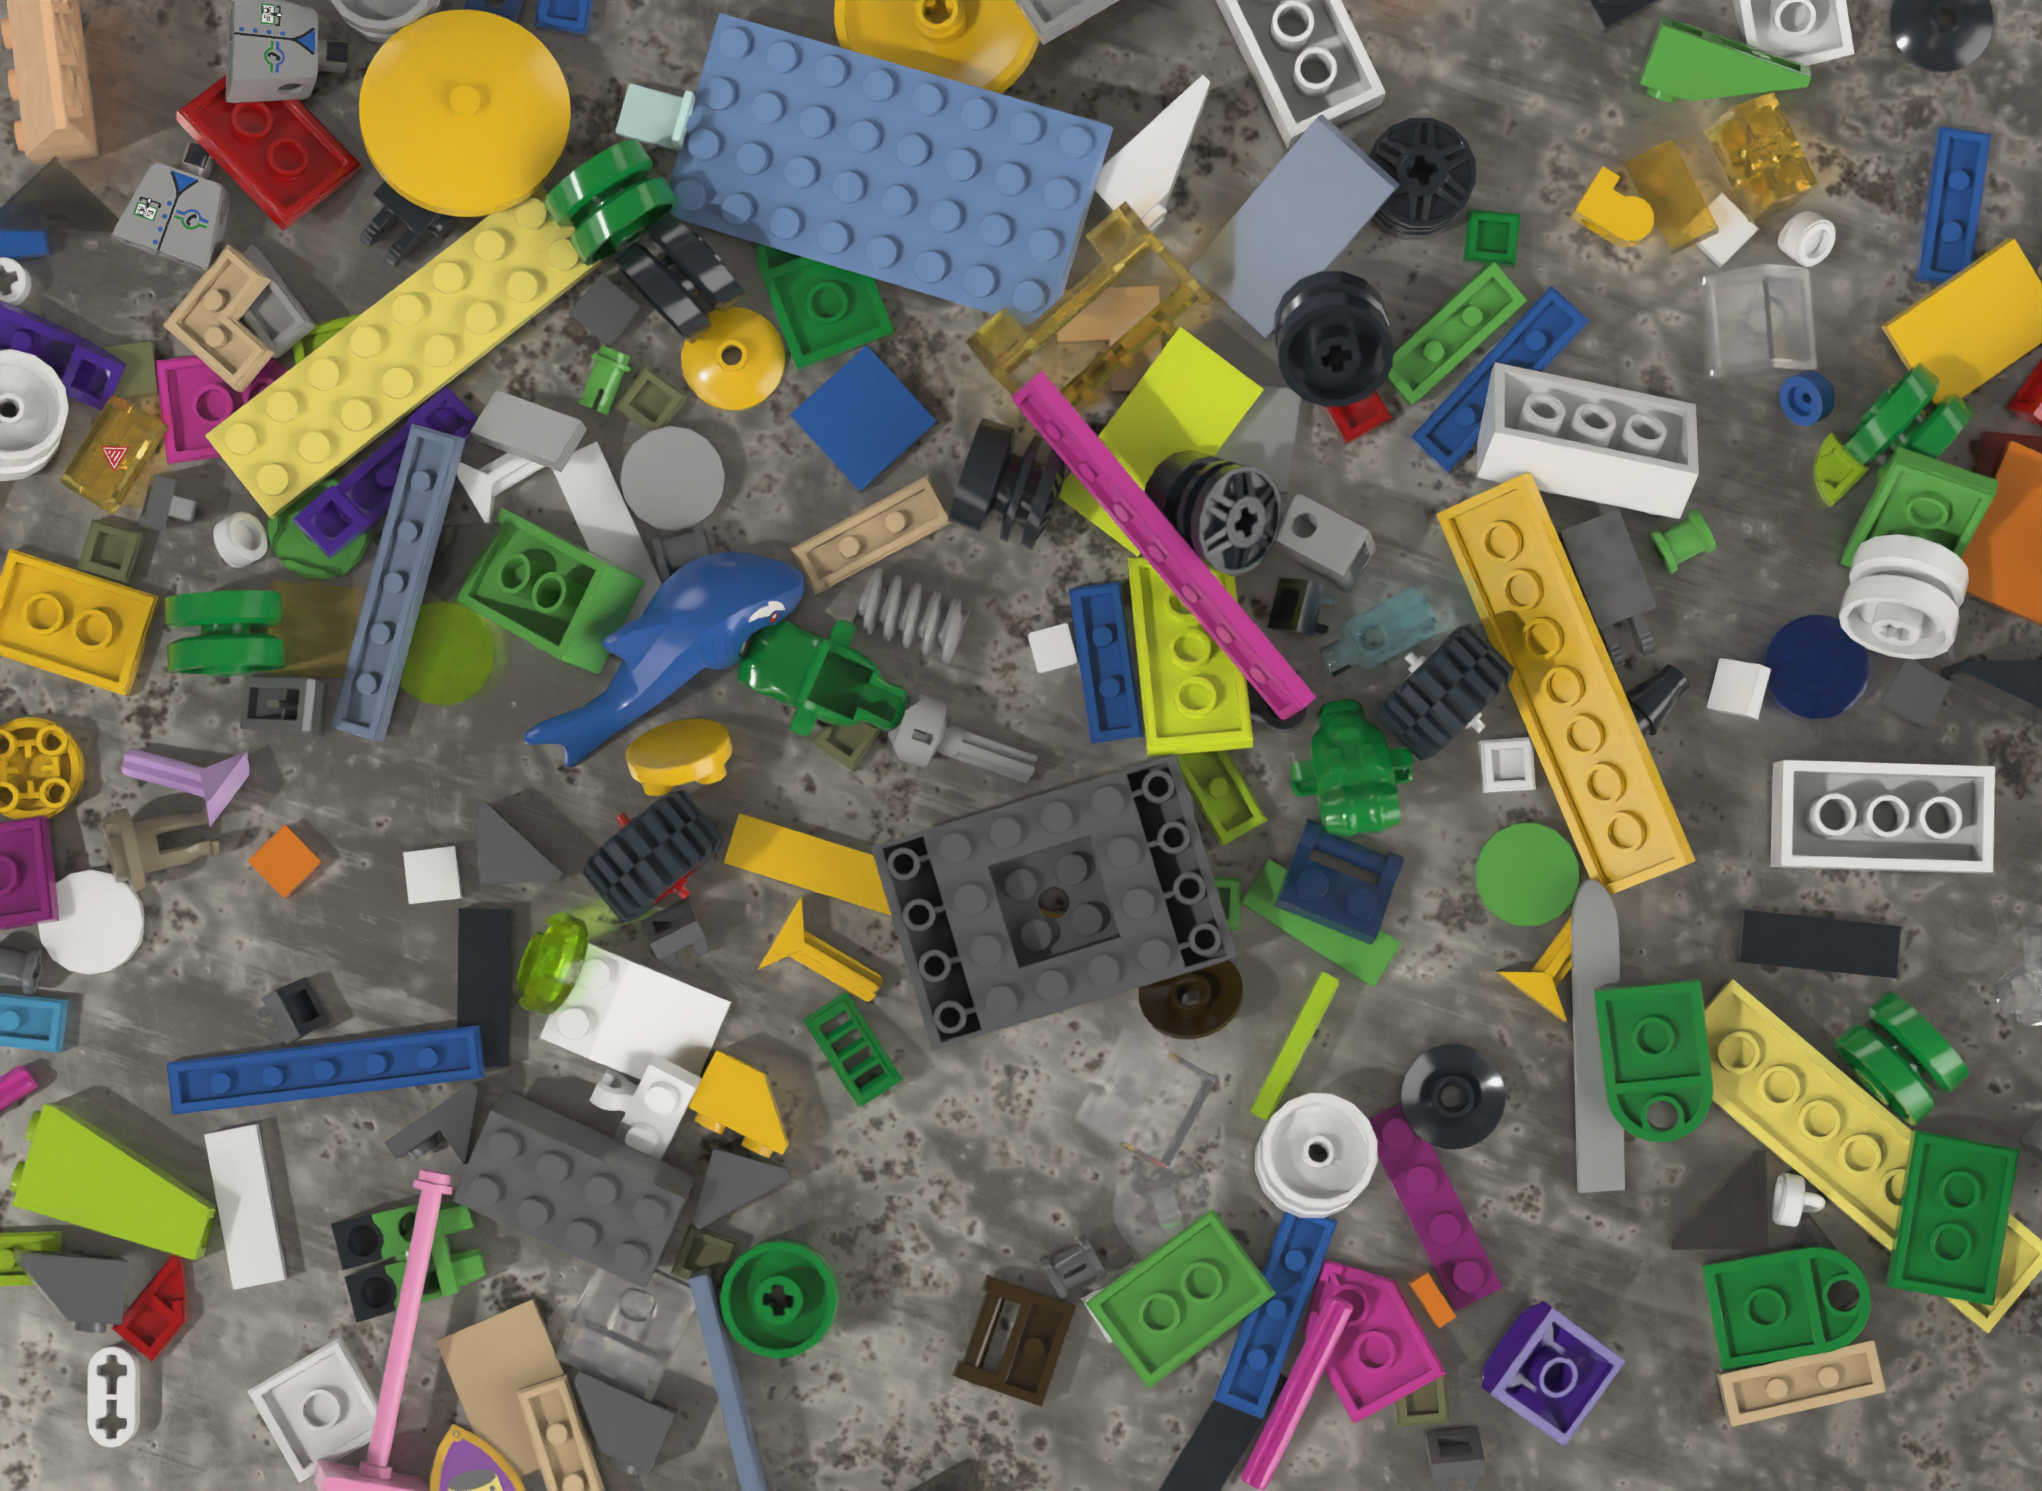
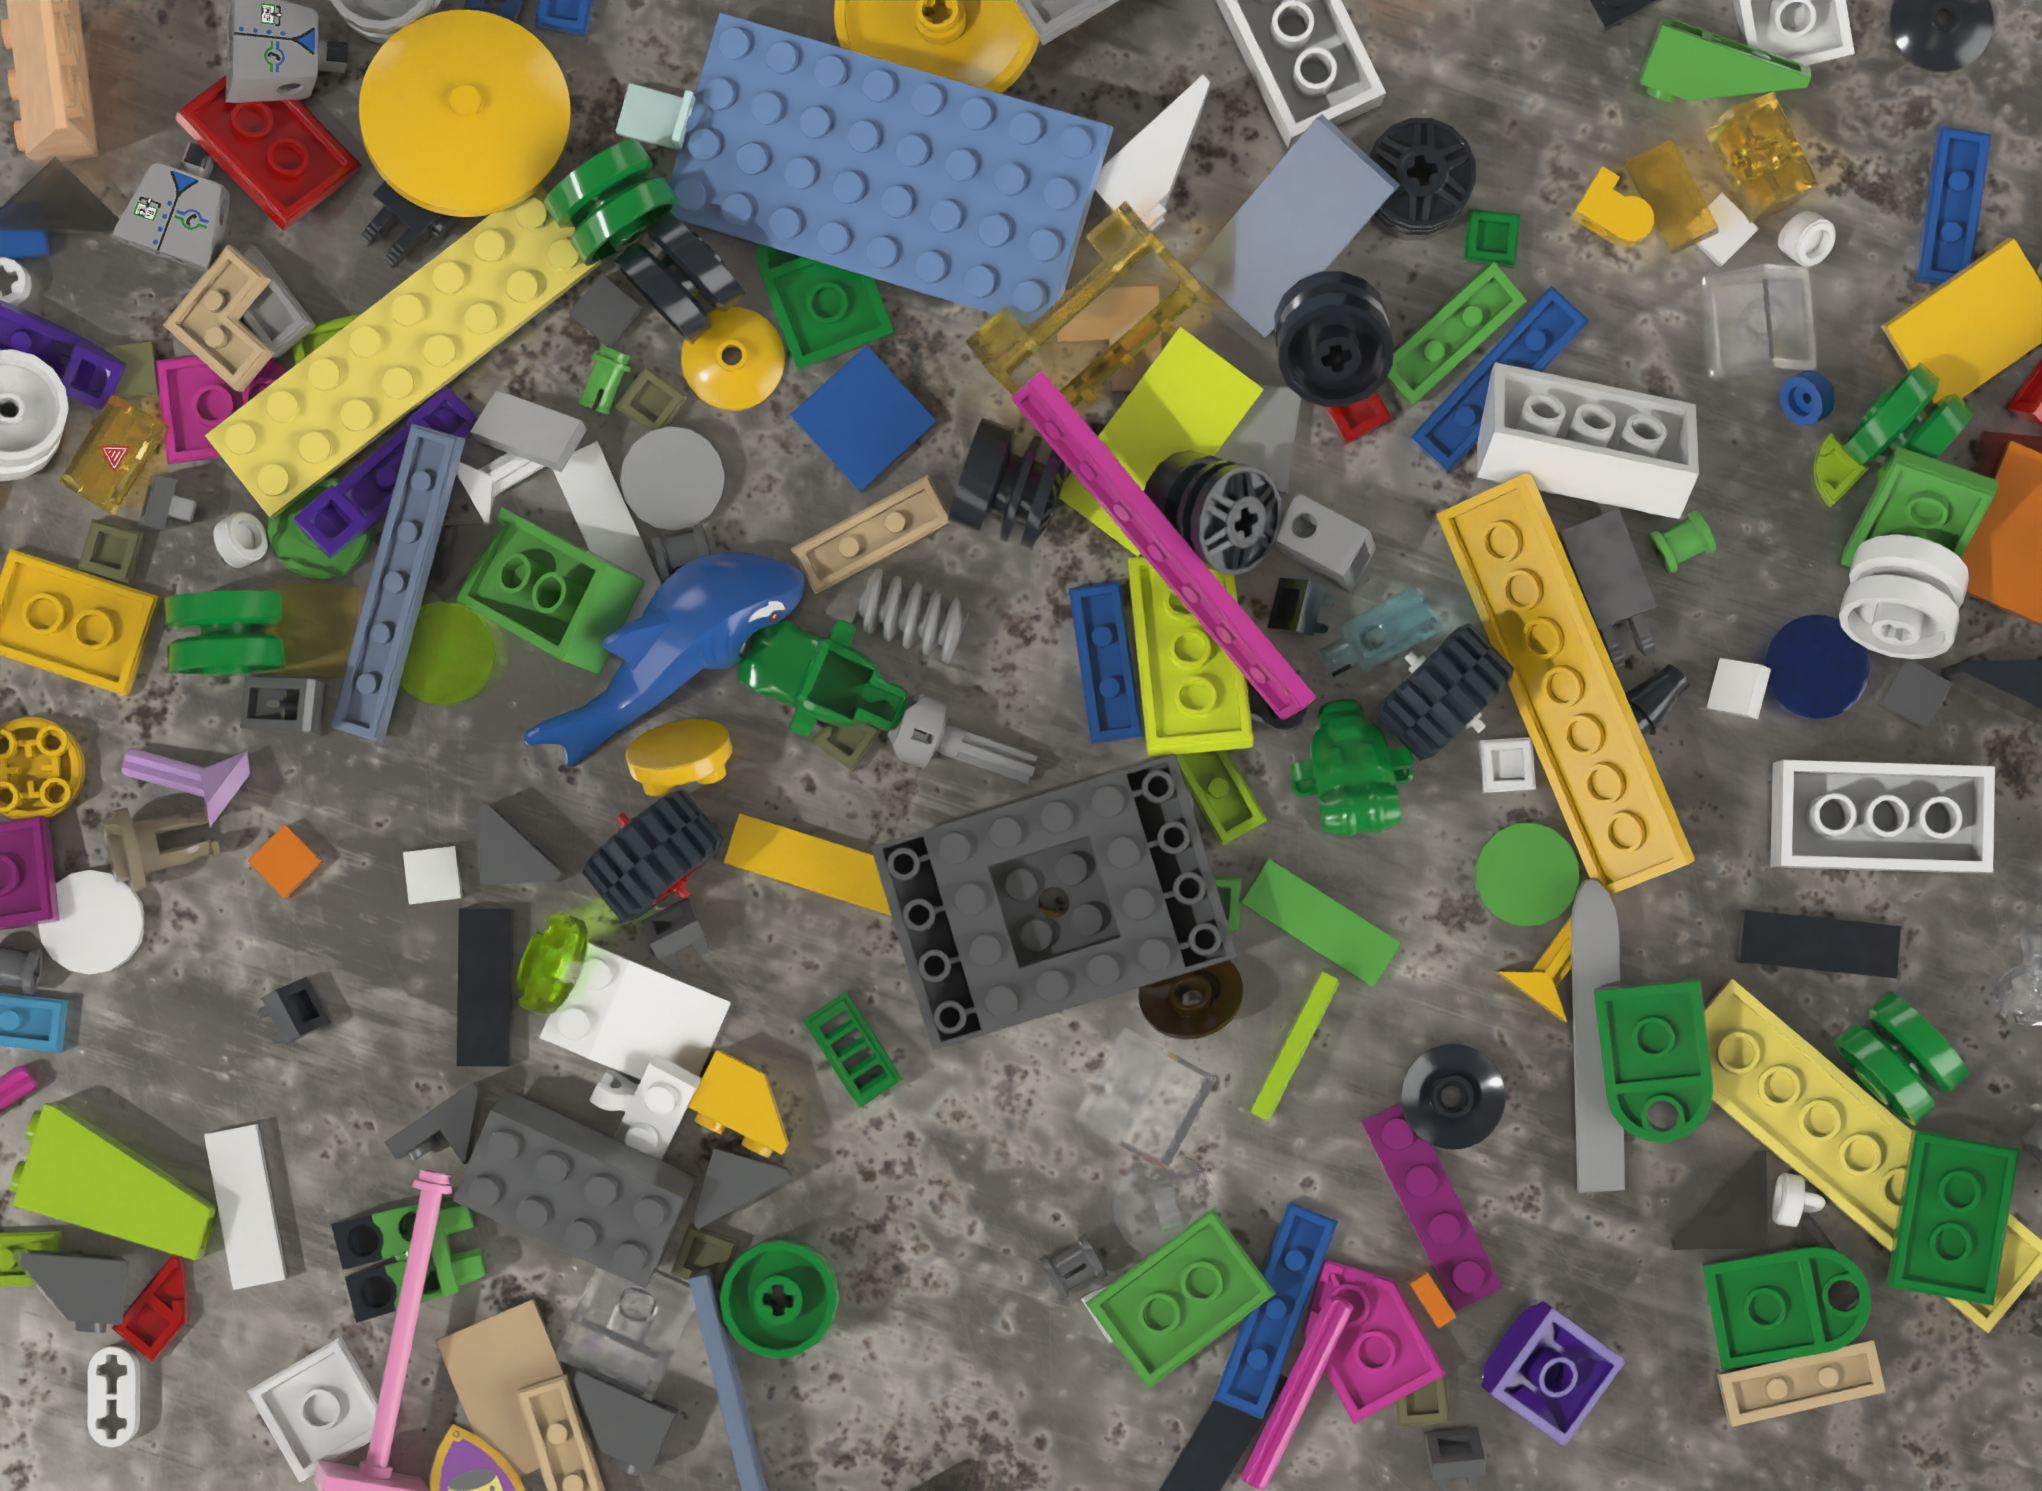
blue tile [167,1025,486,1115] -> none
yellow piece [758,896,884,1002] -> none
dark brown plate [952,1275,1076,1407] -> none
white piece [1028,624,1078,674] -> none
white wheel [1255,1093,1377,1218] -> none
dark blue plate [1274,818,1404,945] -> none

